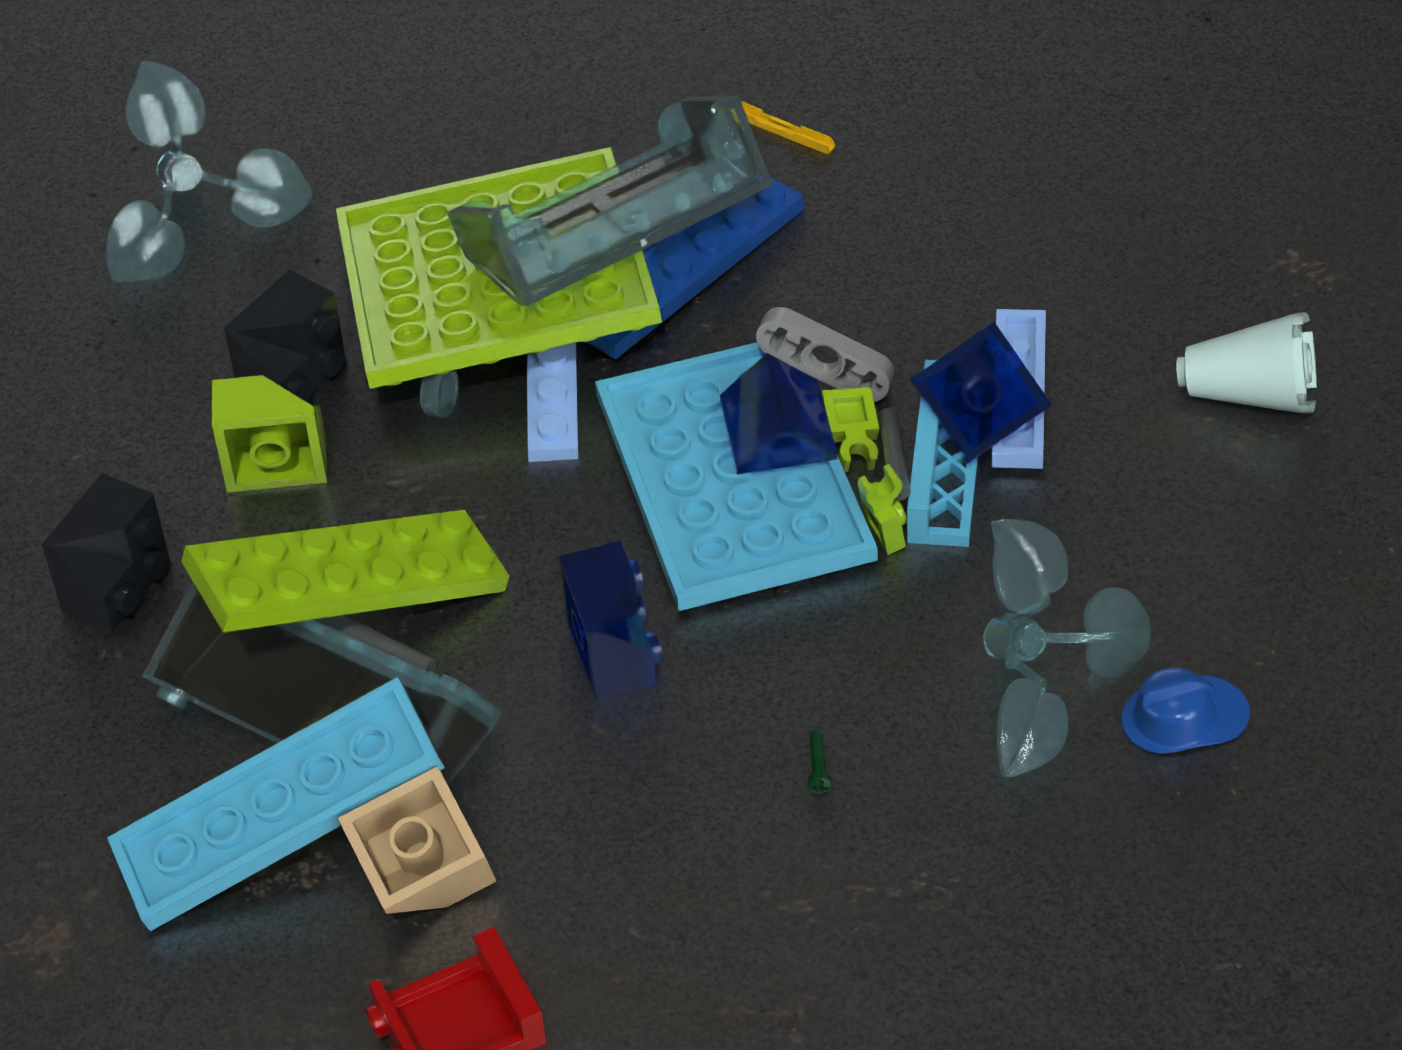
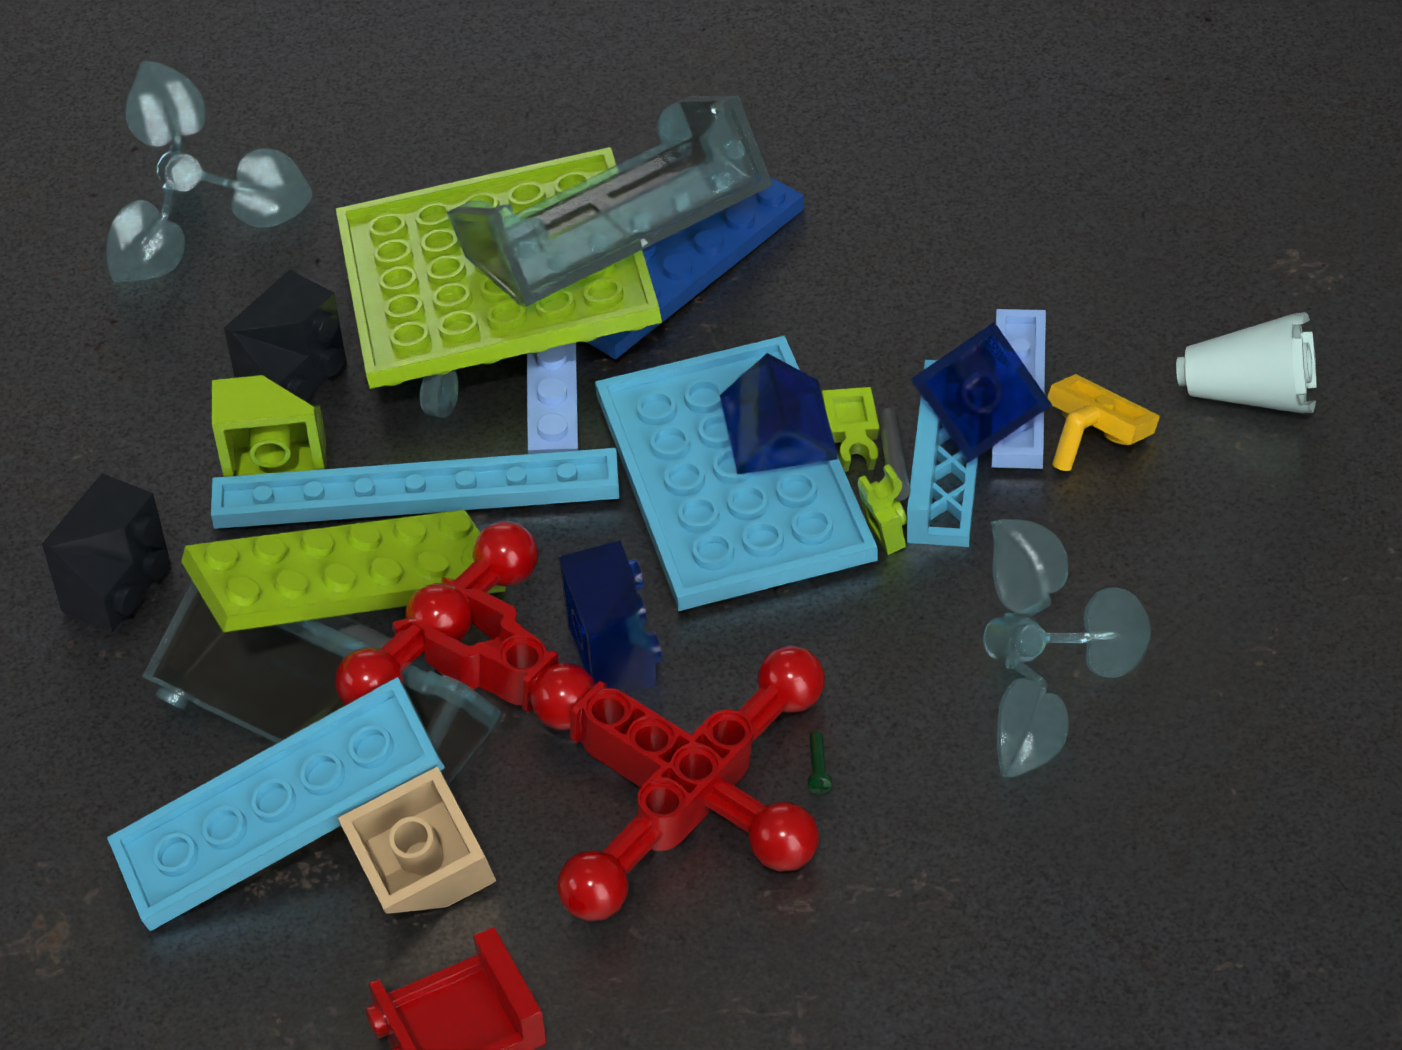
yellow piece [725,99,835,155] -> none
light grey beam [756,307,894,402] -> none
blue piece [1121,667,1251,754] -> none
none -> medium azure plate [211,448,620,529]
none -> red piece [334,521,825,921]
none -> yellow plate [1046,374,1160,471]

